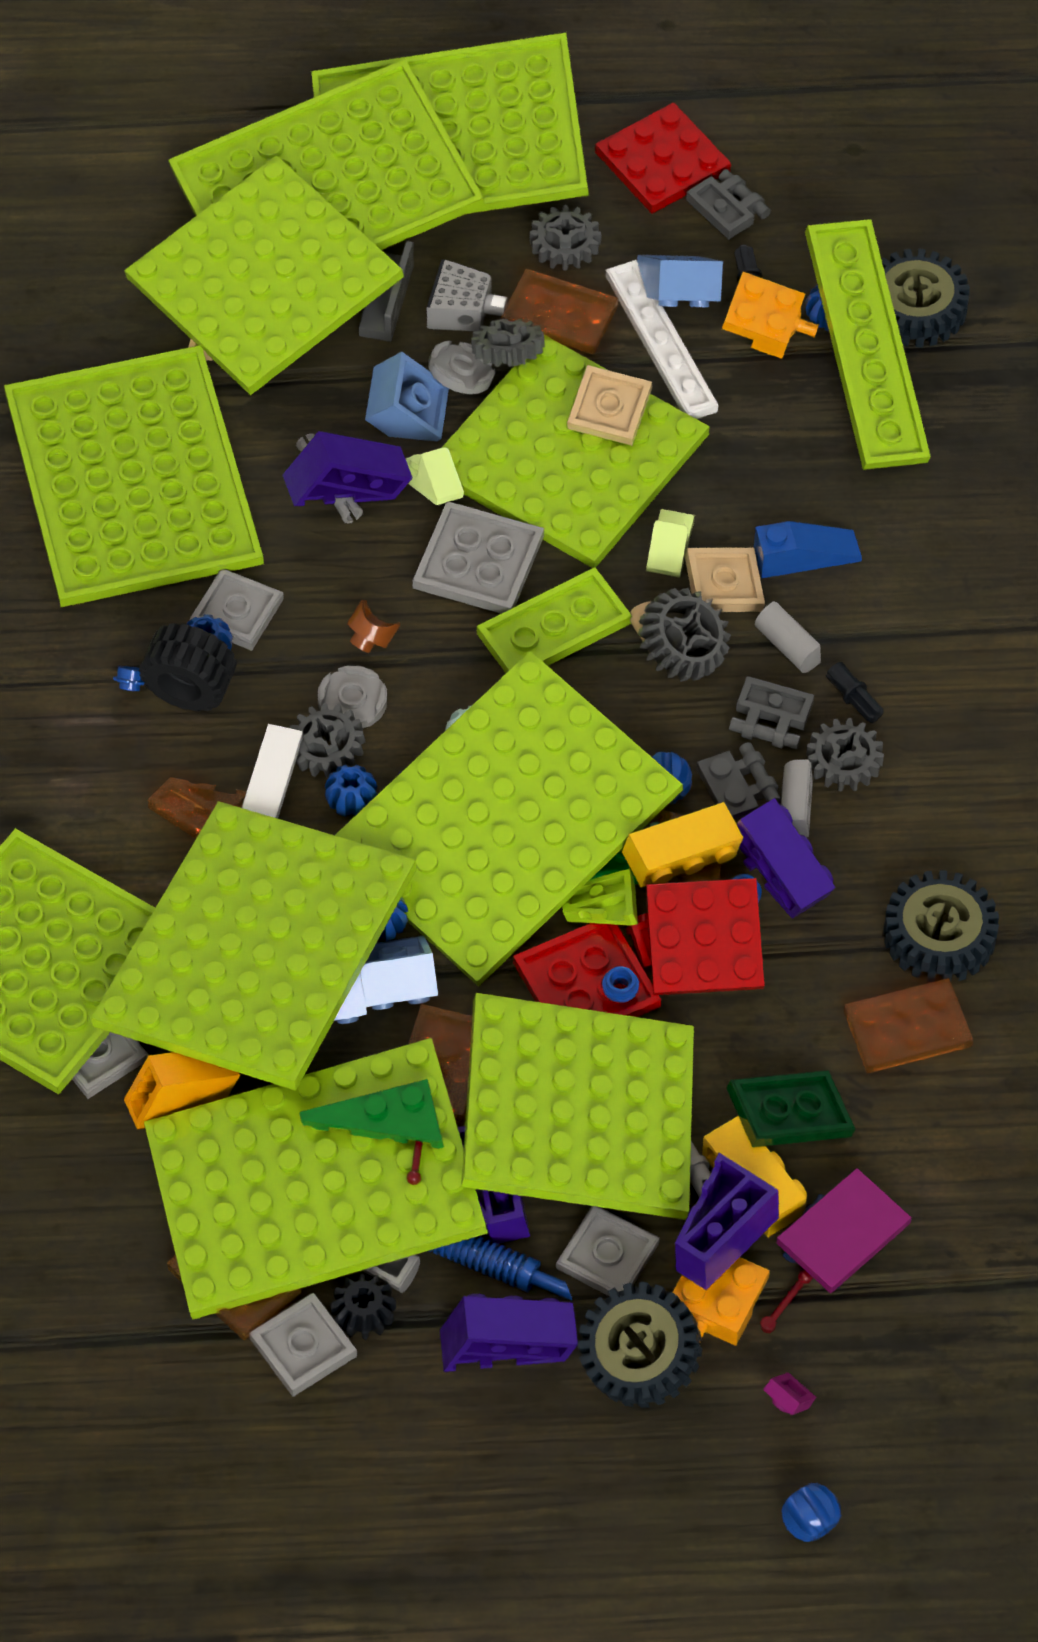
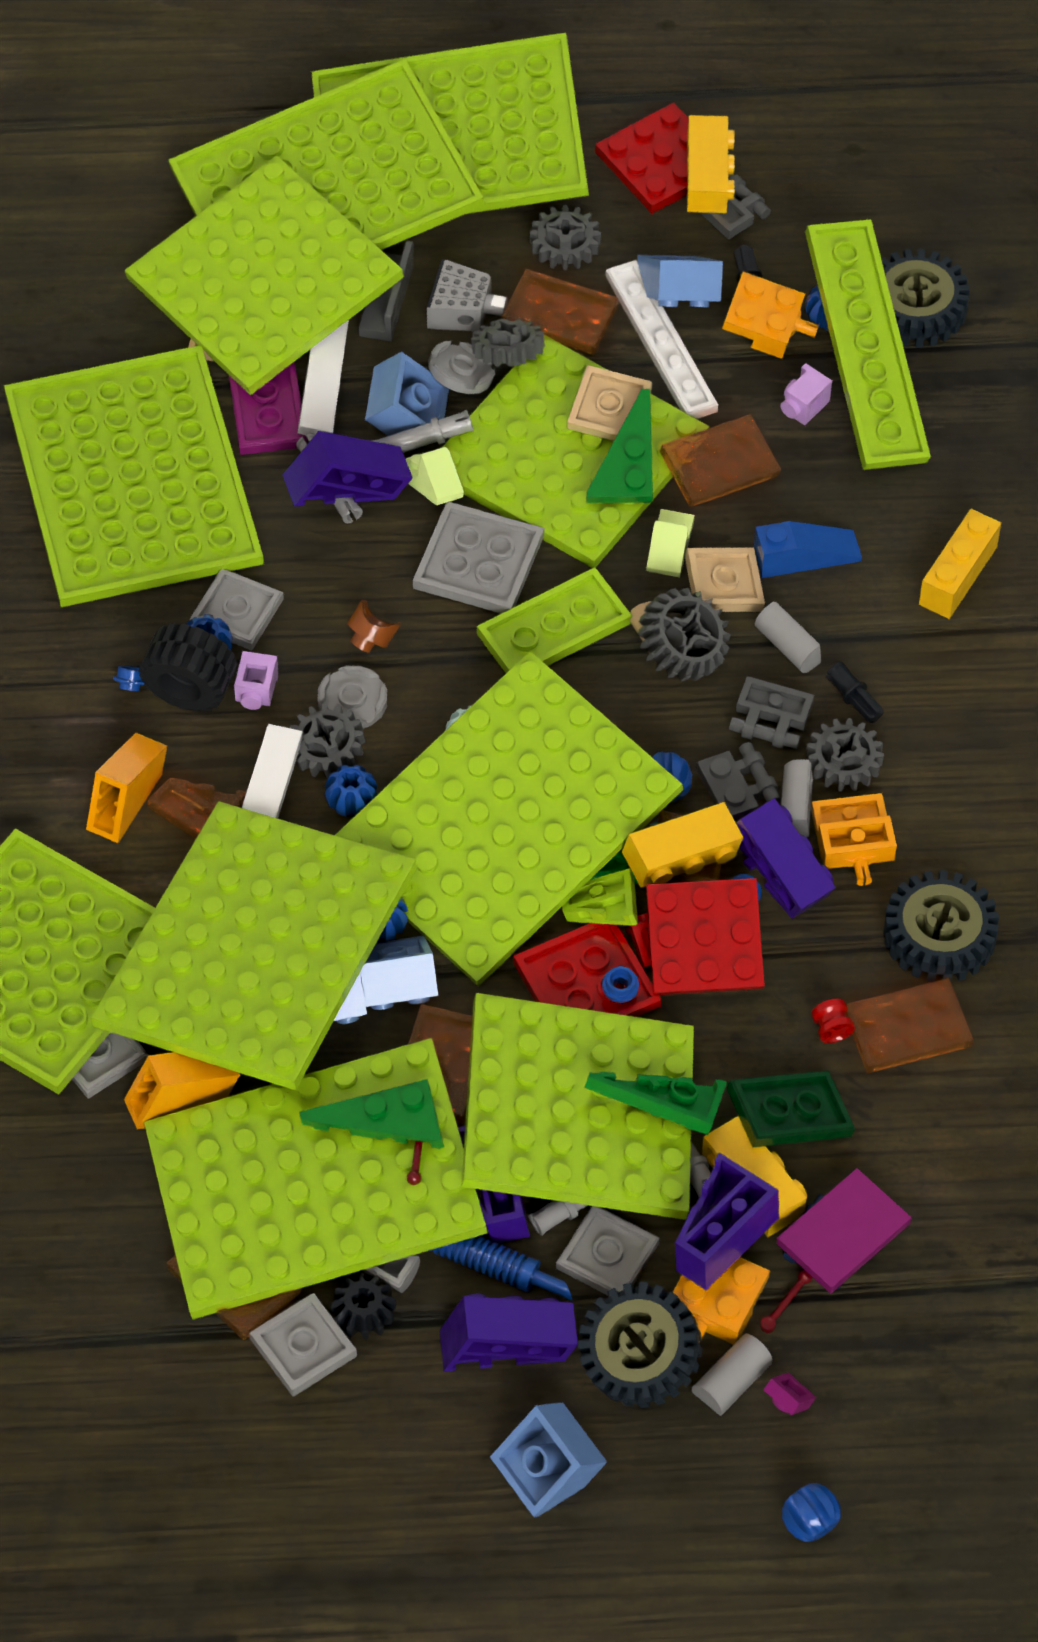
none -> light orange slope [86,733,167,843]
none -> magenta tile [228,362,307,455]
none -> lavender brick [234,651,279,710]
none -> white tile [298,320,349,435]
none -> light grey pin [371,410,474,453]
none -> medium blue slope [490,1402,607,1517]
none -> light grey pin [528,1200,587,1236]
none -> green wing [584,1072,727,1135]
none -> green wing [586,389,653,503]
none -> clear orange plate [660,414,781,507]
none -> yellow brick [687,115,734,213]
none -> light grey brick [692,1334,772,1416]
none -> lavender brick [781,363,832,425]
none -> light orange plate [811,793,897,886]
none -> red wheel [811,999,855,1043]
none -> yellow brick [919,509,1001,619]

